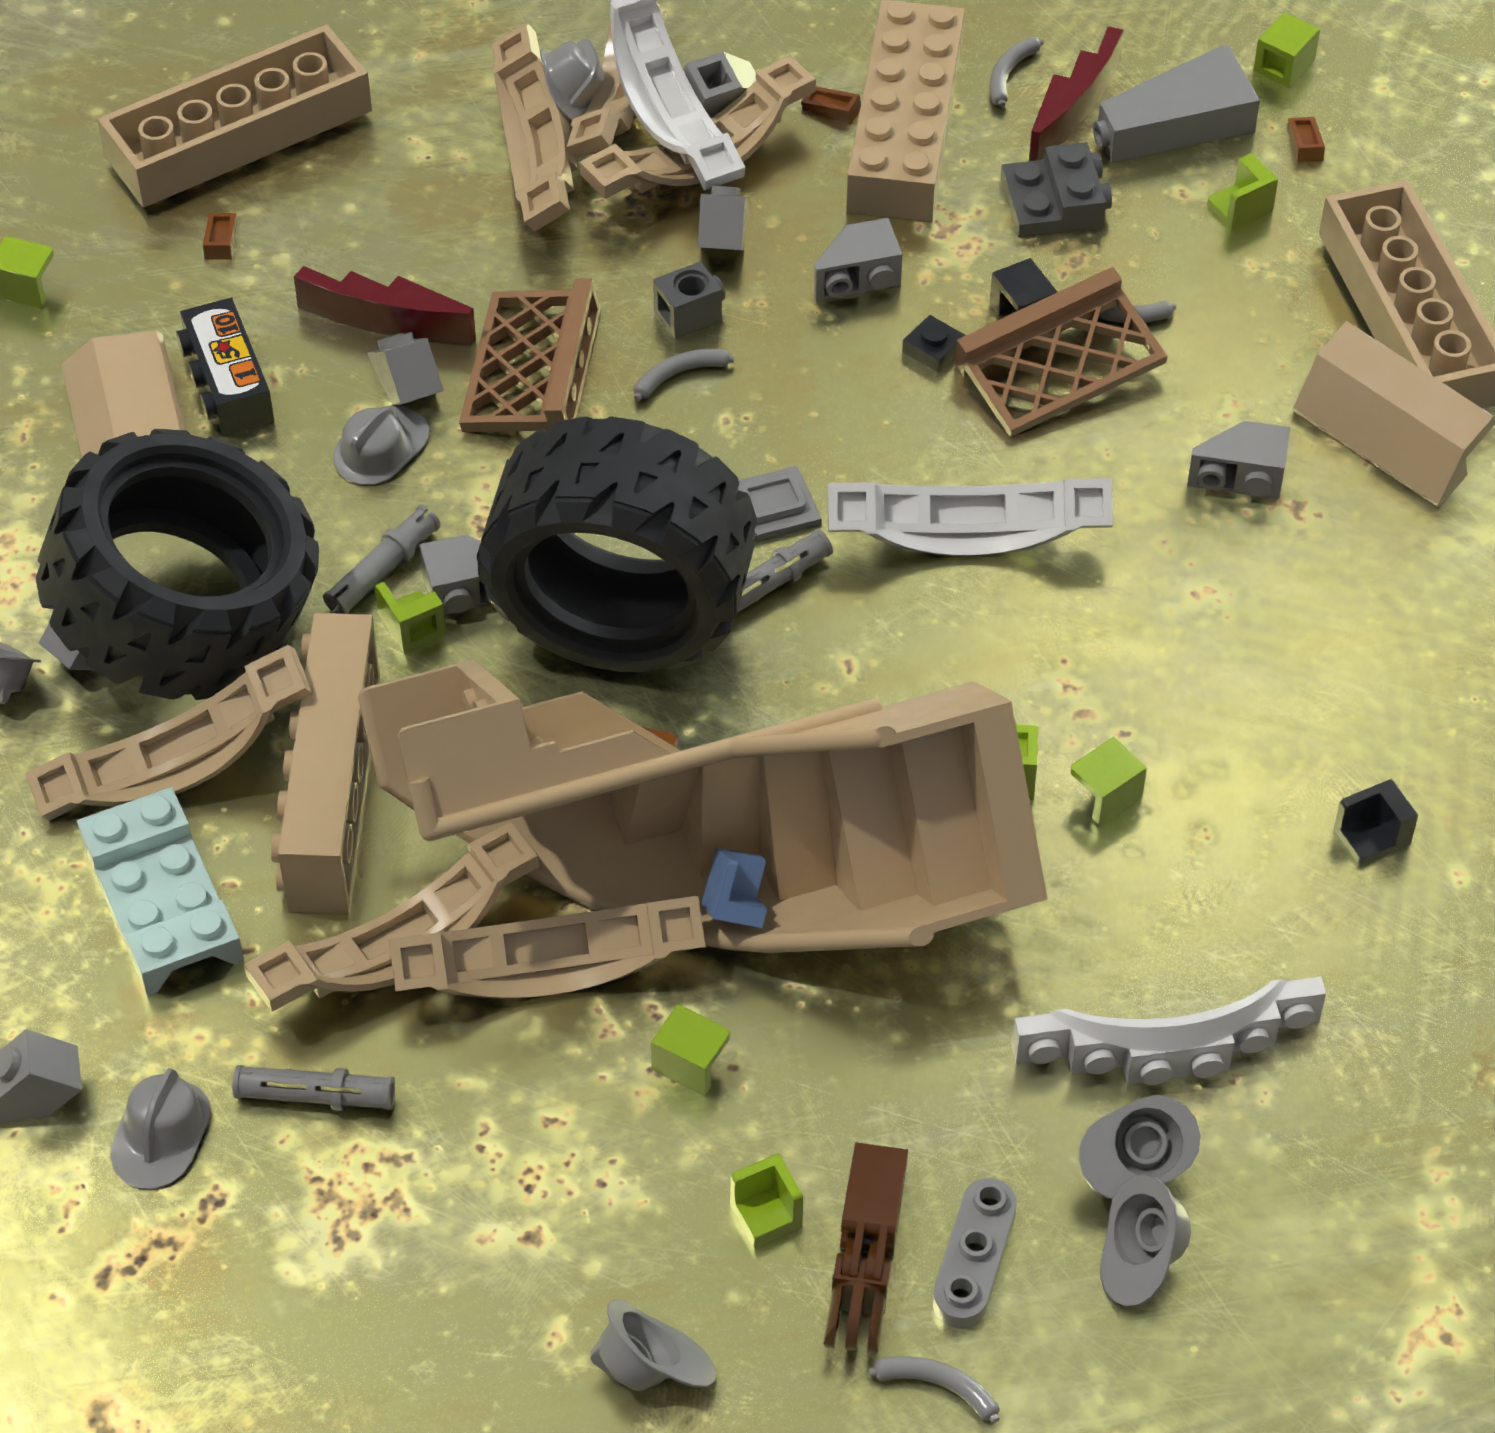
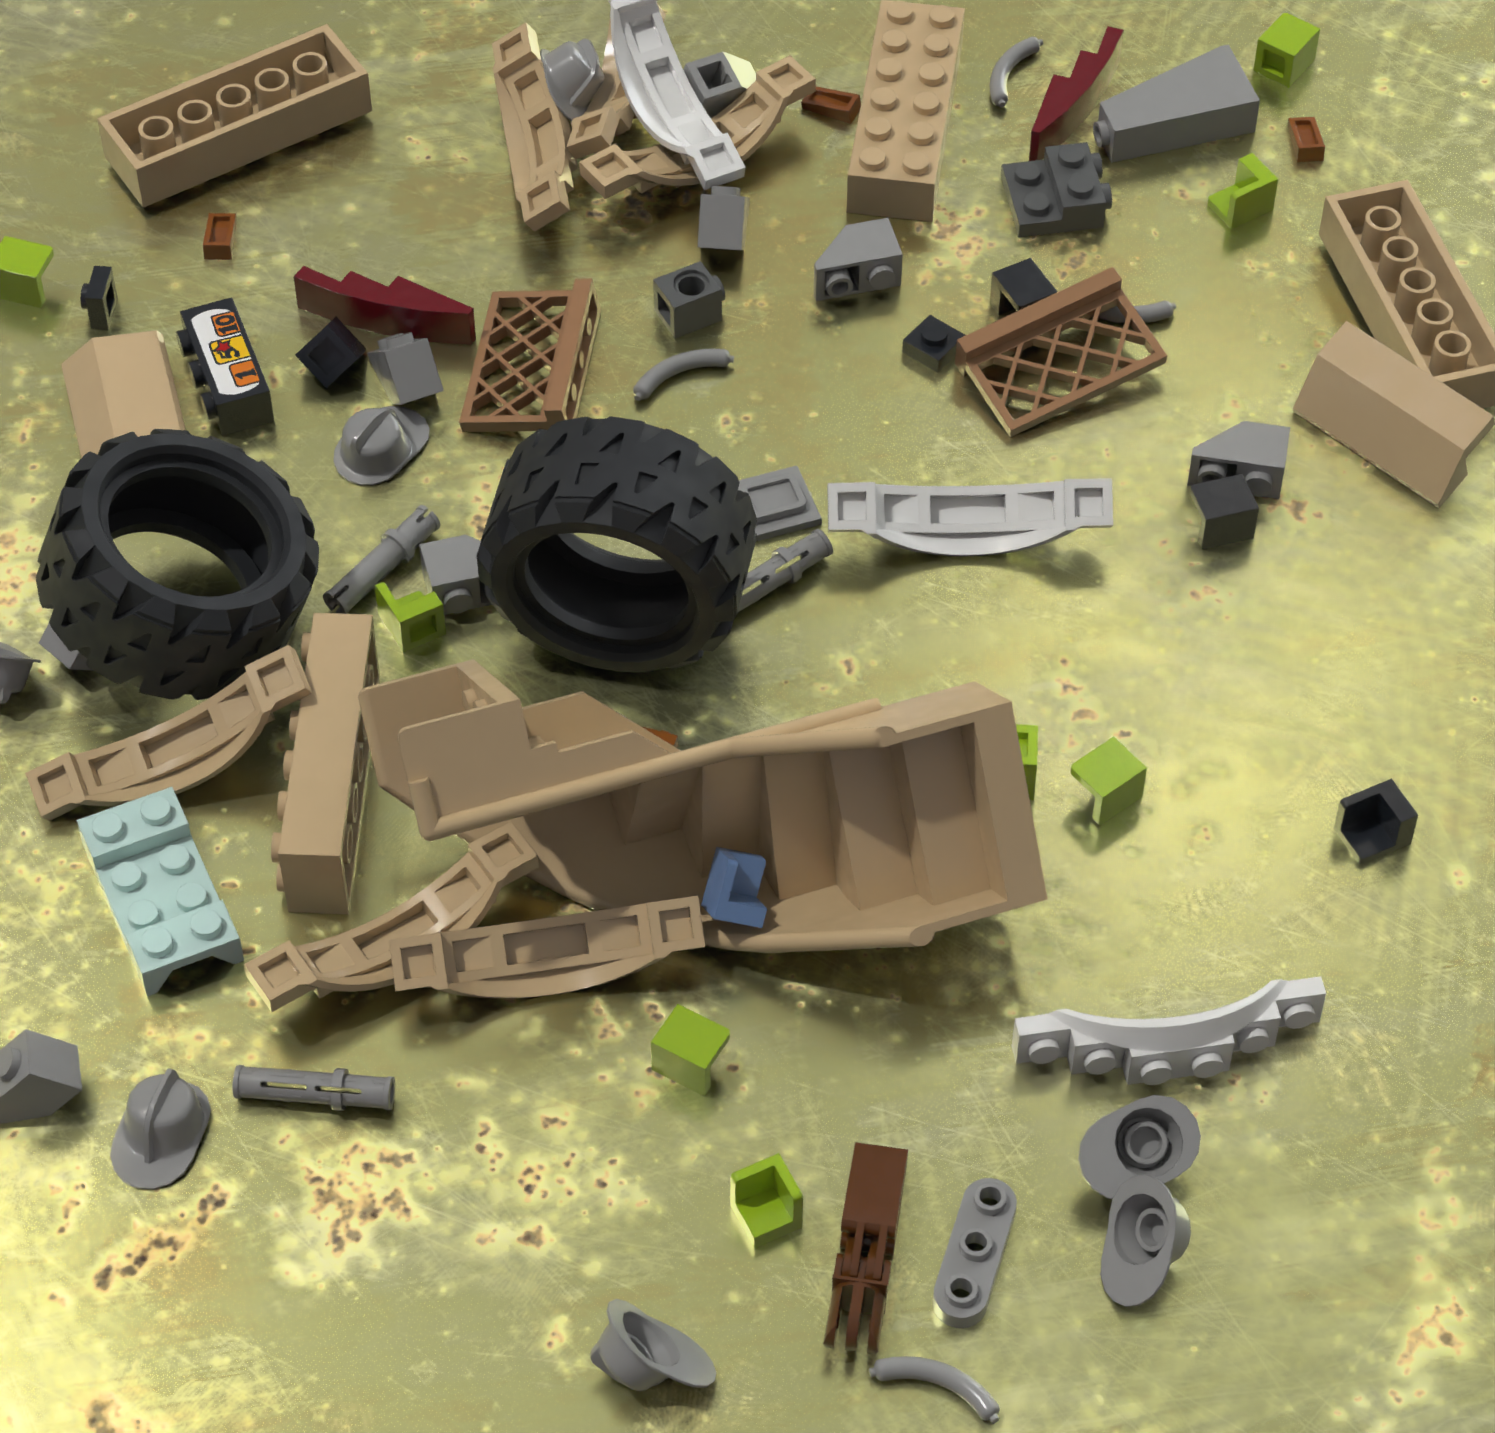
none -> black plate [80,266,118,330]
none -> black panel [295,316,367,388]
none -> black panel [1190,474,1259,549]

